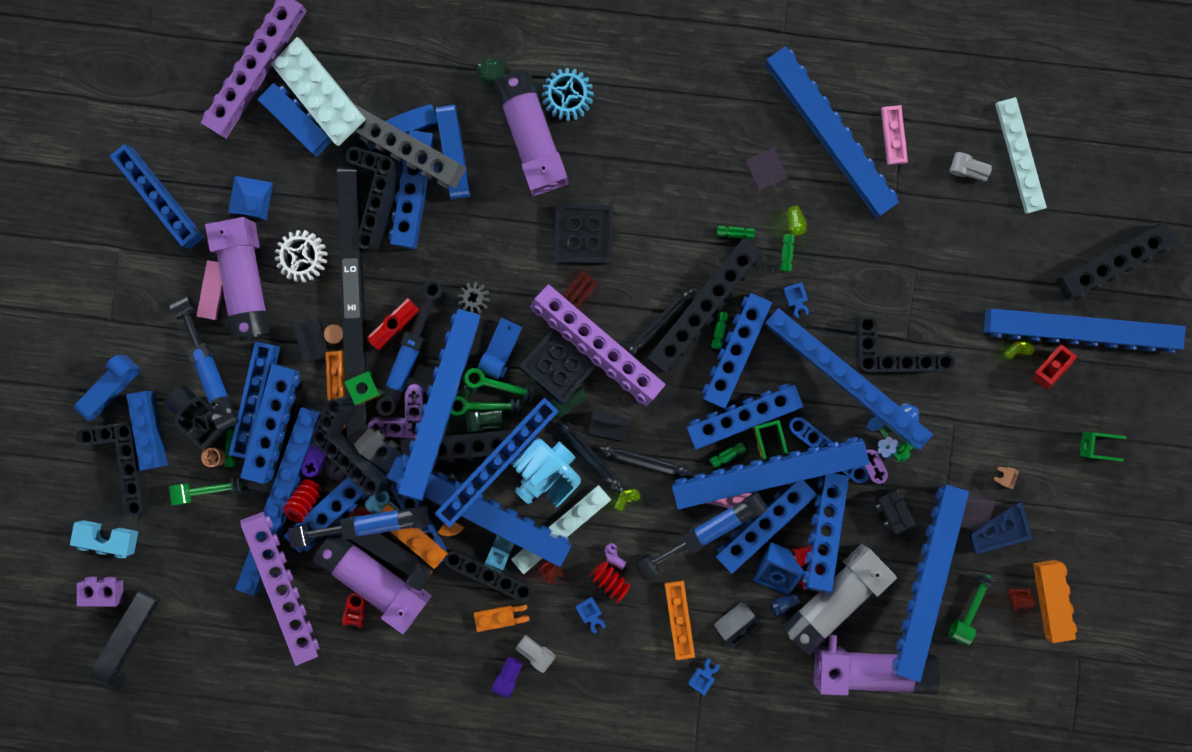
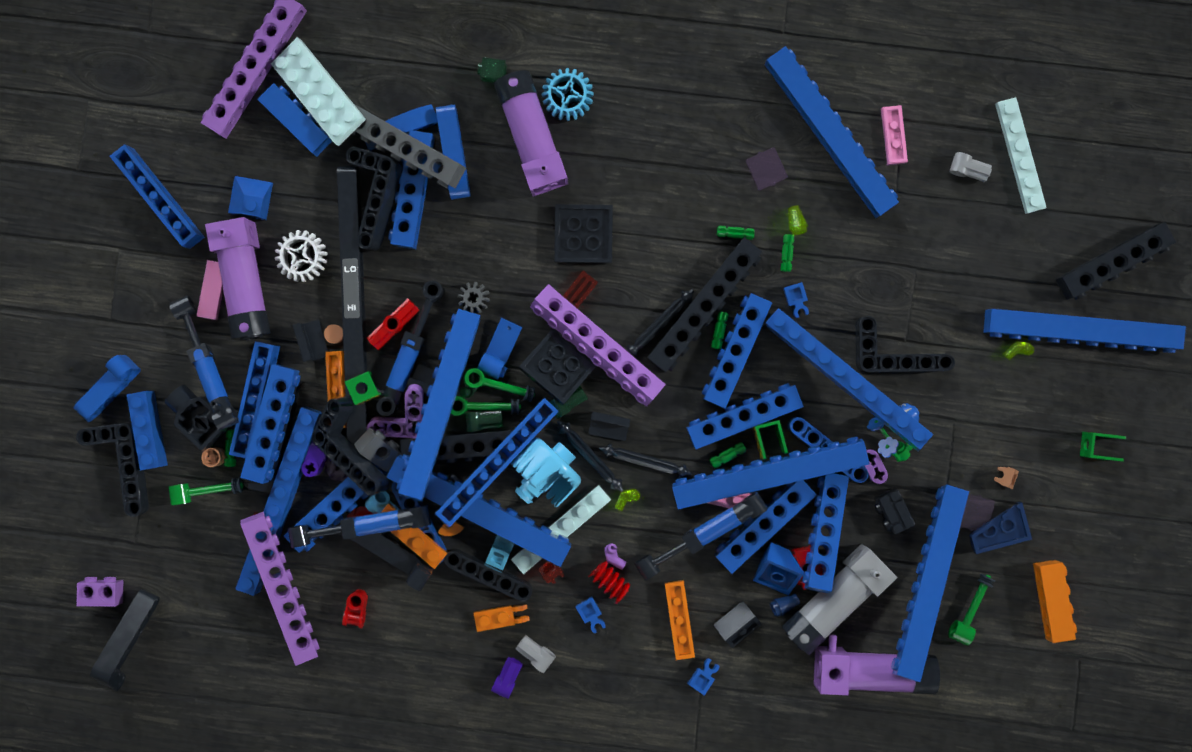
medium azure arch [70,520,138,558] -> none
red piece [283,479,322,523] -> none
medium lavender piece [312,533,432,634] -> none
clear red tile [1008,589,1035,611] -> none
red brick [1032,345,1077,391] -> none

